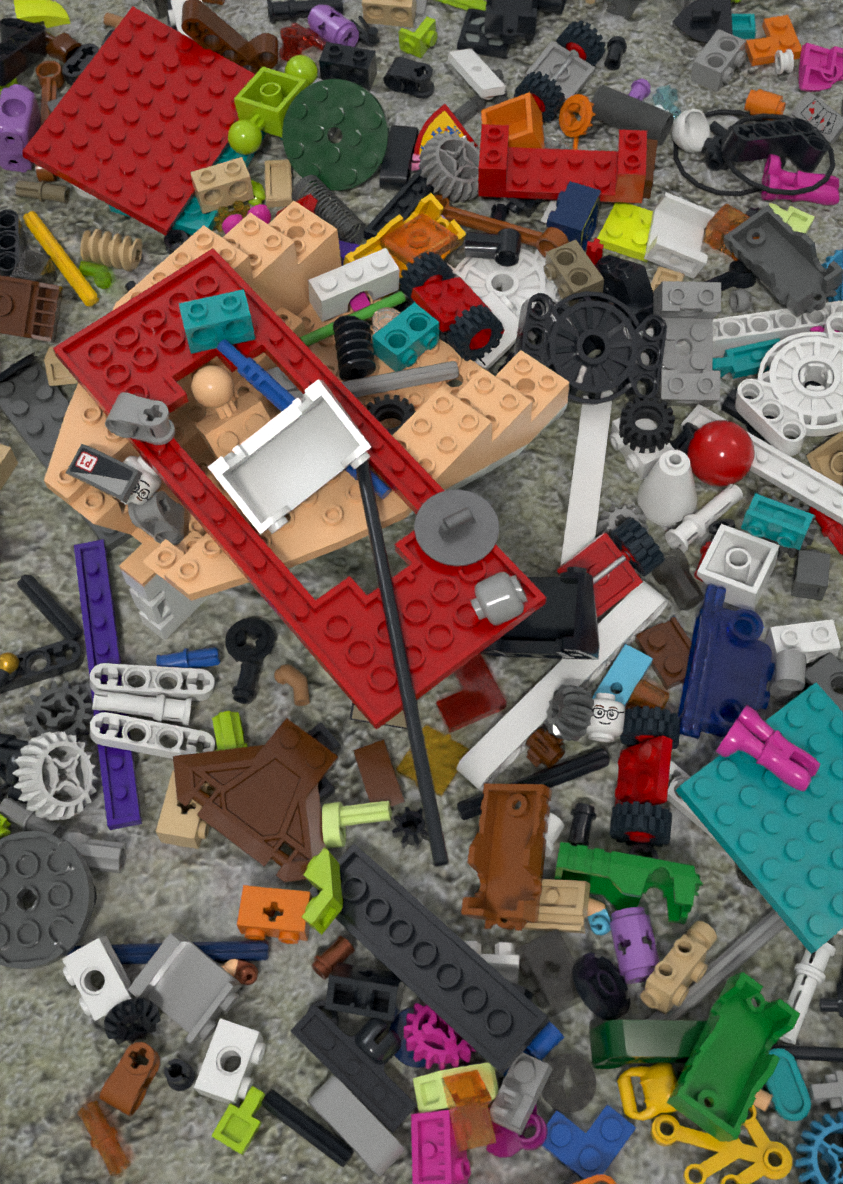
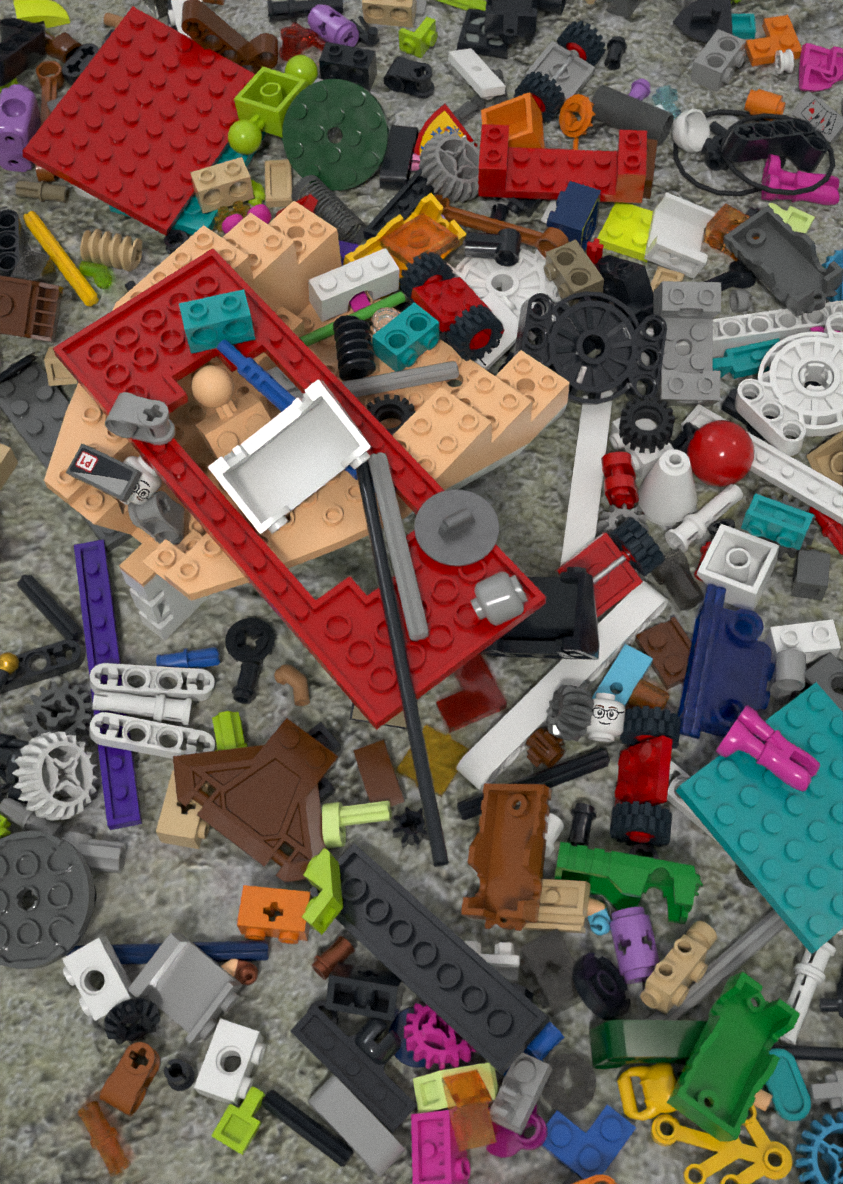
none -> light grey axle [368,452,429,641]
none -> red brick [601,452,639,509]

